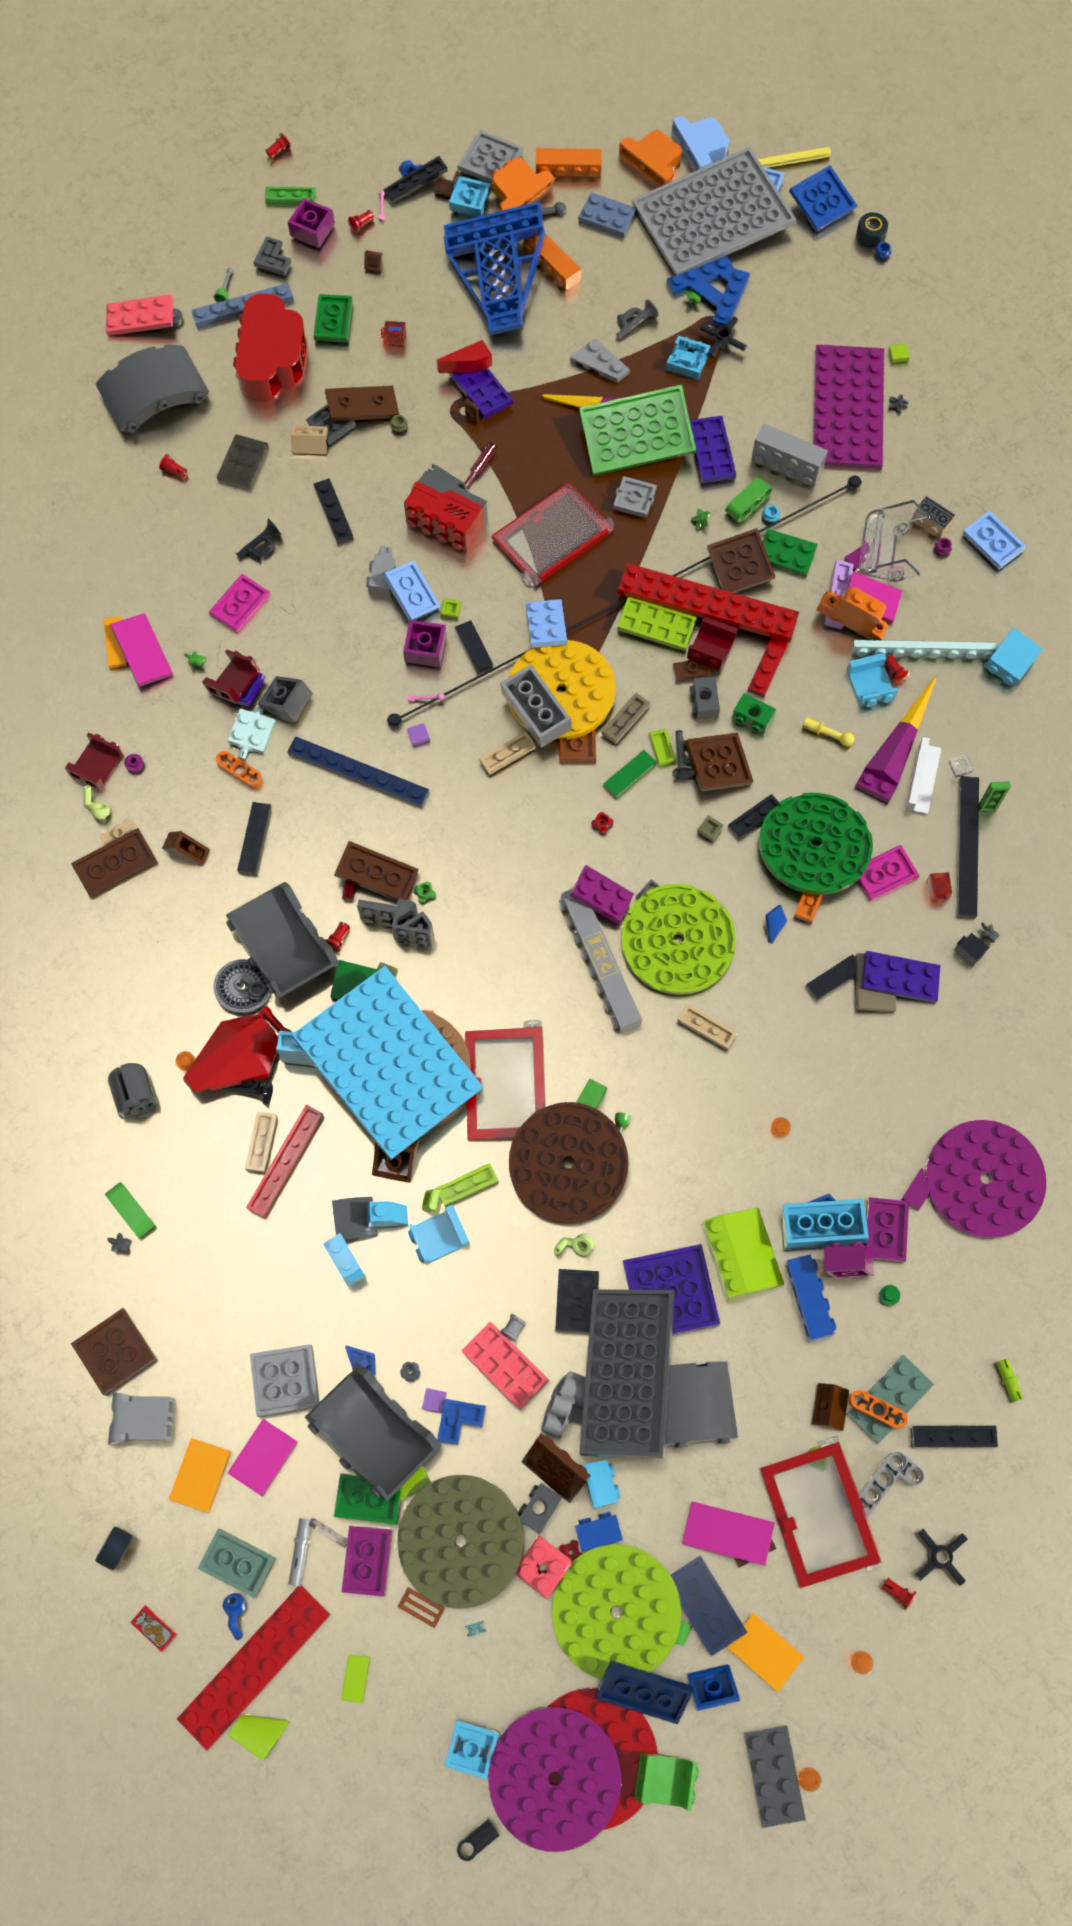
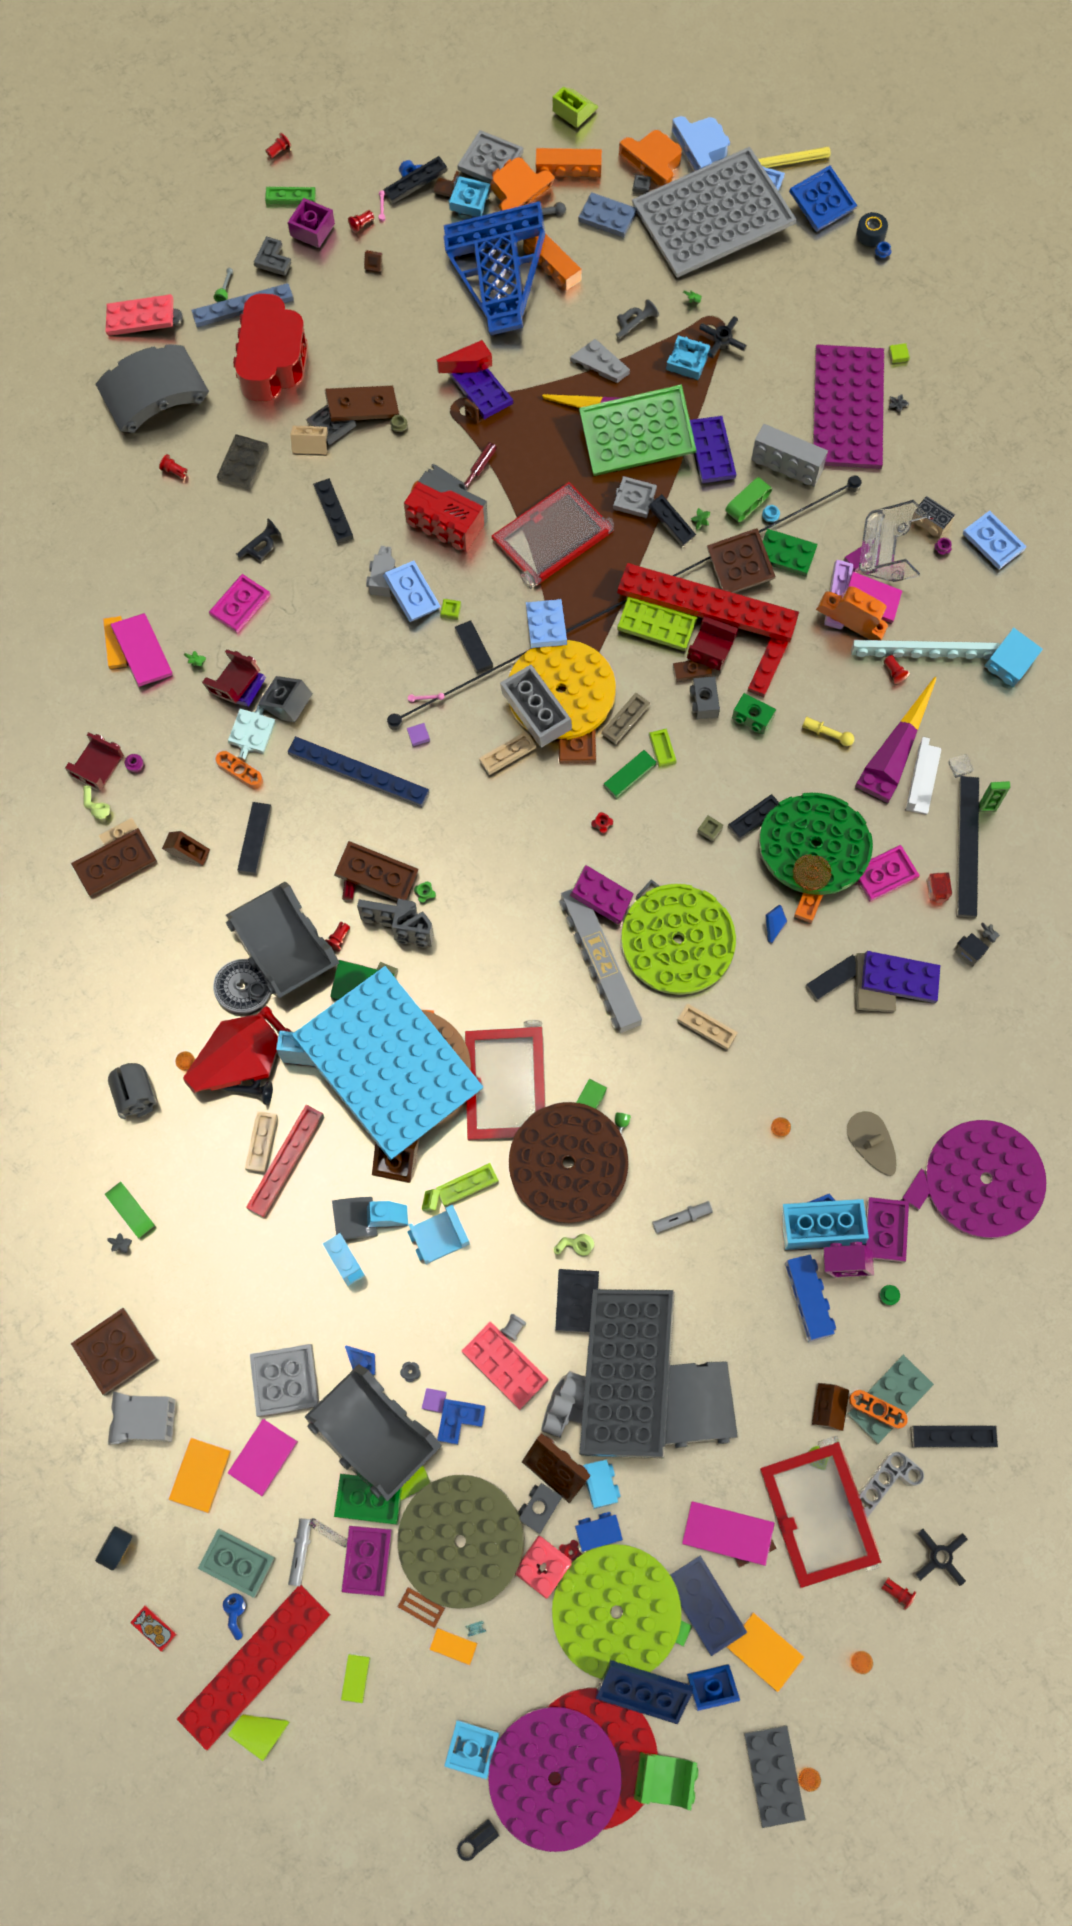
green plate [313,294,353,342] -> none
clear red brick [381,321,407,347] -> none
magenta brick [403,620,447,667] -> none
dark purple plate [622,1244,720,1335] -> none
blue plate [666,256,750,326] -> none
dark grey piece [672,730,694,780] -> none
reddish brown plate [685,732,754,792] -> none
lime slope [701,1207,784,1302] -> none
medium azure panel [847,653,898,707] -> none
lime pin [996,1358,1024,1402] -> none
none -> light orange tile [429,1628,478,1665]
none -> lime slope [552,87,598,128]
none -> dark grey tile [632,175,652,194]
none -> black tile [648,494,696,547]
none -> light grey pin [652,1201,713,1234]
none -> clear orange tile [793,854,831,891]
none -> dark tan shield [847,1111,897,1176]

